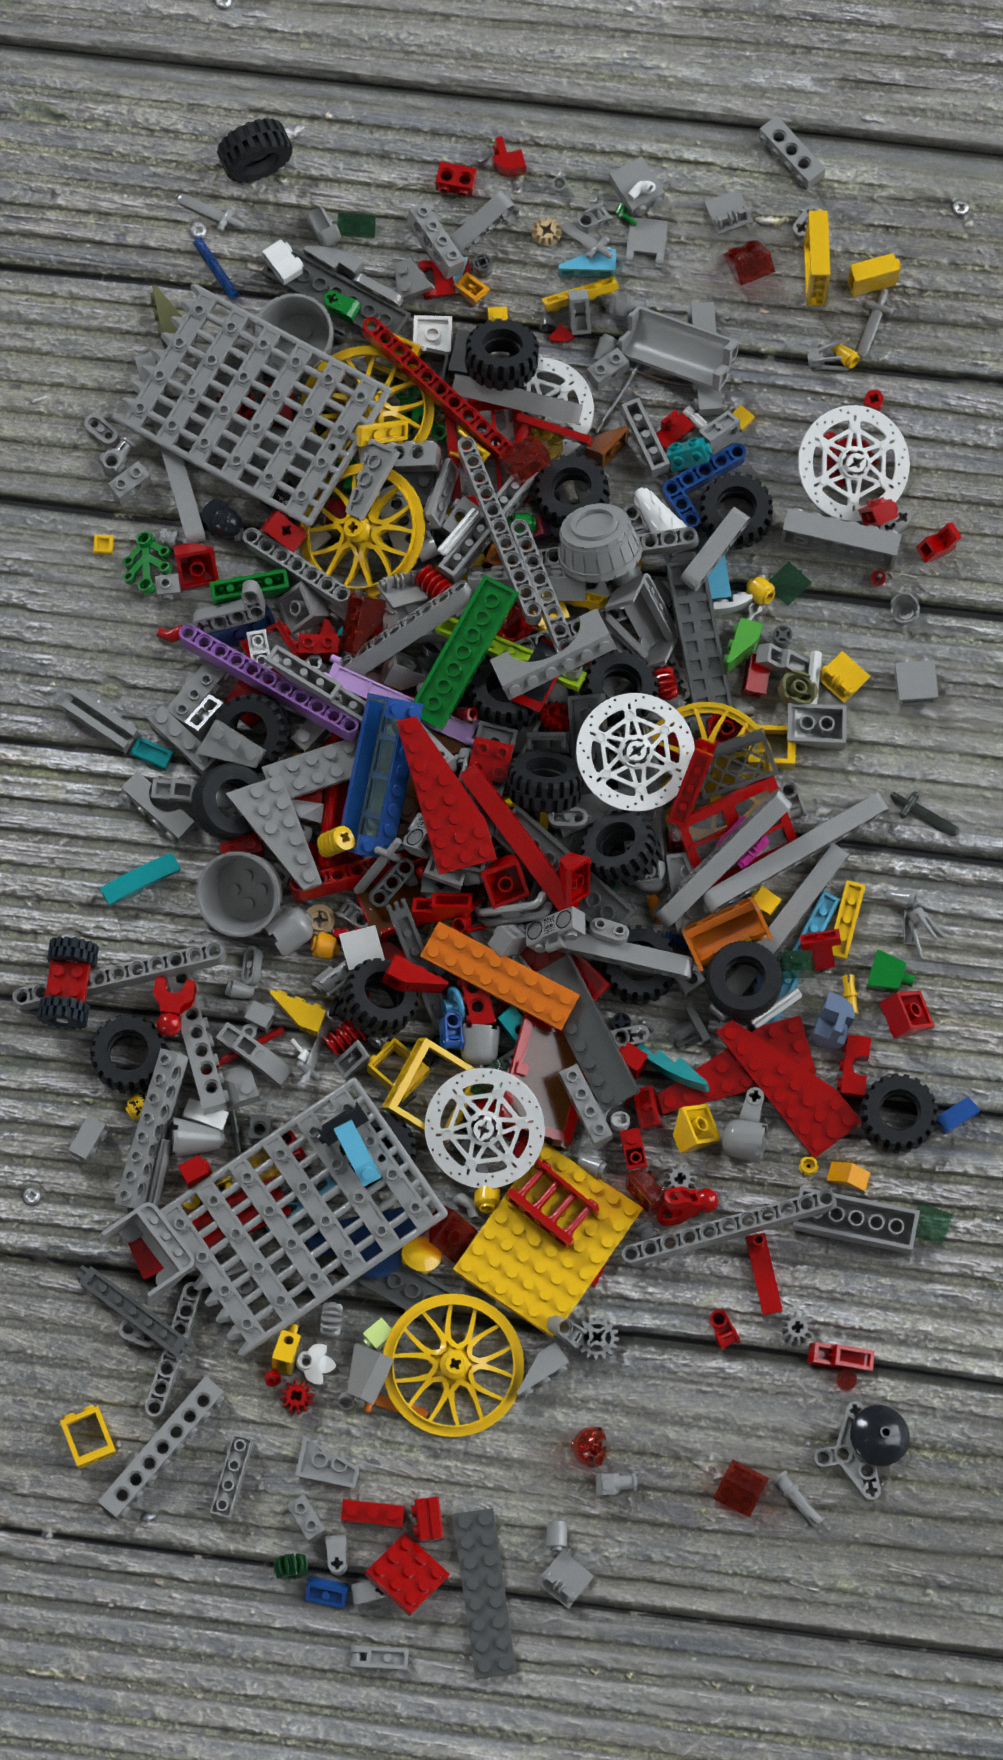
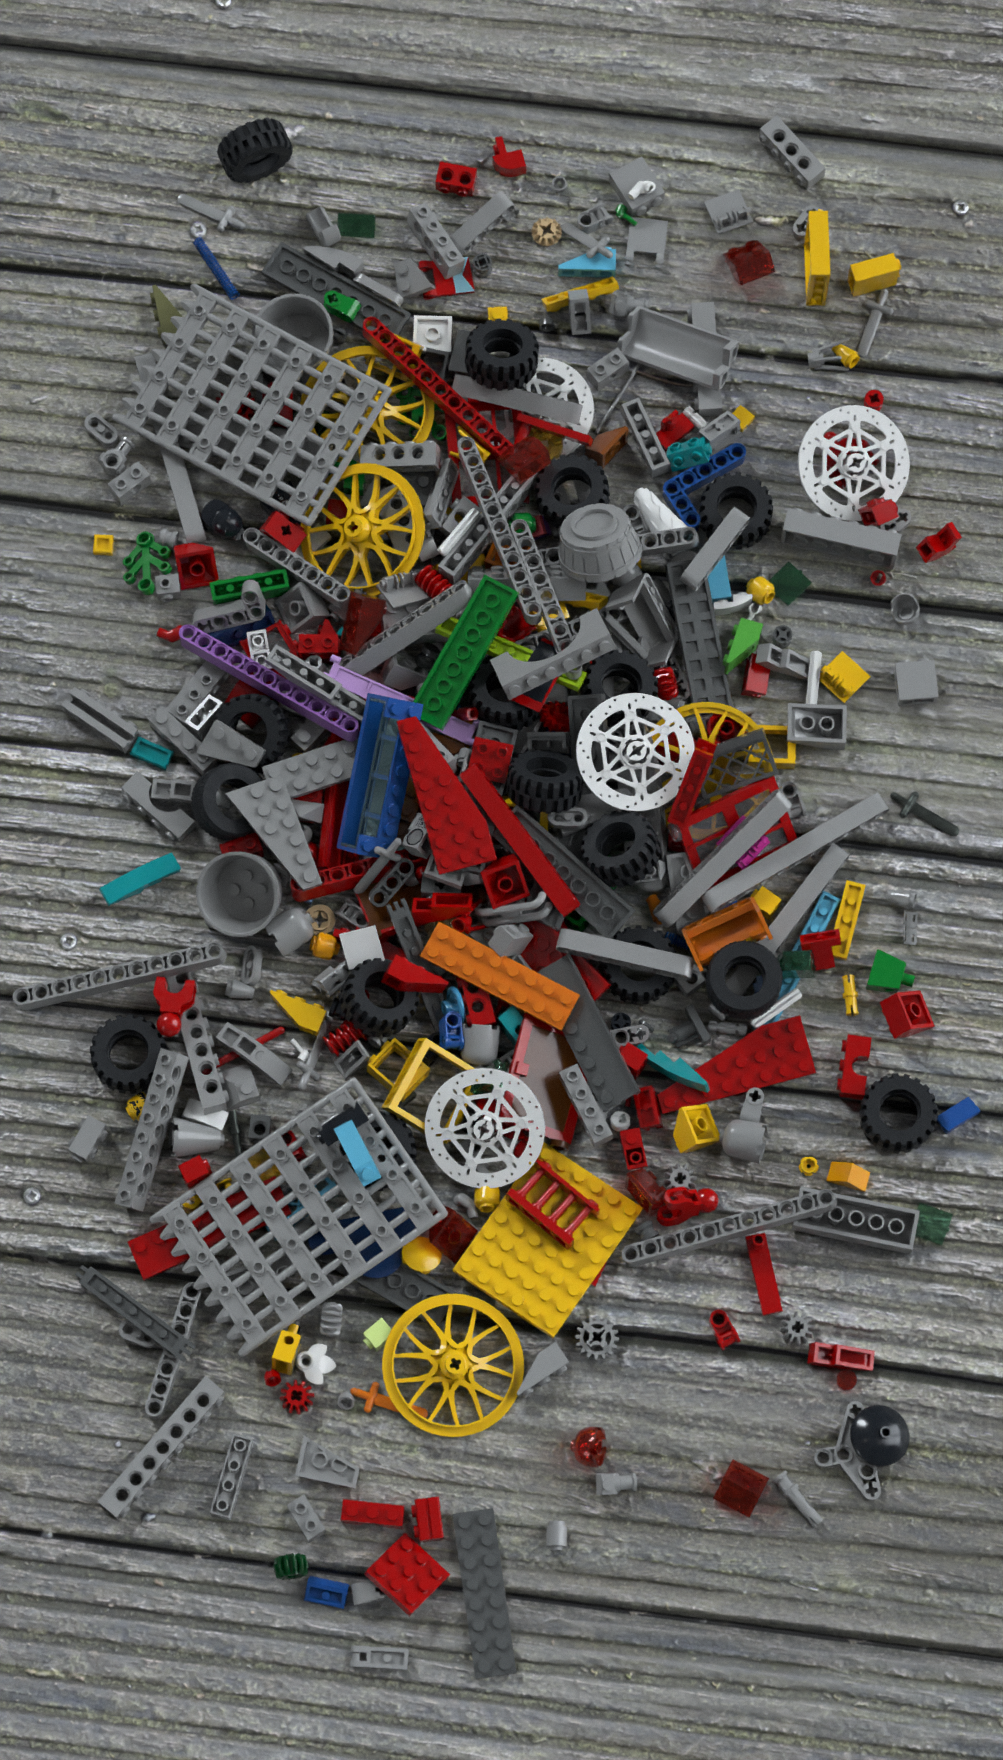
black plate [37,936,99,1030] -> none
yellow window [60,1405,117,1469] -> none
light grey windscreen [99,1202,195,1305] -> none
light grey axle [147,1139,172,1208] -> none
light grey brick [241,1001,276,1039] -> none
white brick [262,239,303,285] -> none
yellow piece [317,826,355,857] -> none
light grey piece [325,1535,348,1576] -> none
light grey wing [345,438,400,521] -> none
light grey slope [347,1343,394,1405] -> none
yellow plate [357,419,408,447] -> none
light orange slope [453,272,490,306] -> none
light grey piece [526,906,585,953] -> none
light grey hinge [536,1551,594,1609] -> none
light grey piece [547,1315,587,1349] -> none
red tile [548,324,575,343] -> none
red slope [558,852,591,907] -> none
light grey cone [577,1155,608,1178] -> none
light grey plate [590,918,629,945] -> none
light grey cone [593,334,617,361] -> none
red wing [716,1020,861,1159] -> none
olive cylinder [777,670,818,707] -> none
sand blue brick [809,991,855,1049] -> none
light grey plant [907,907,944,959] -> none

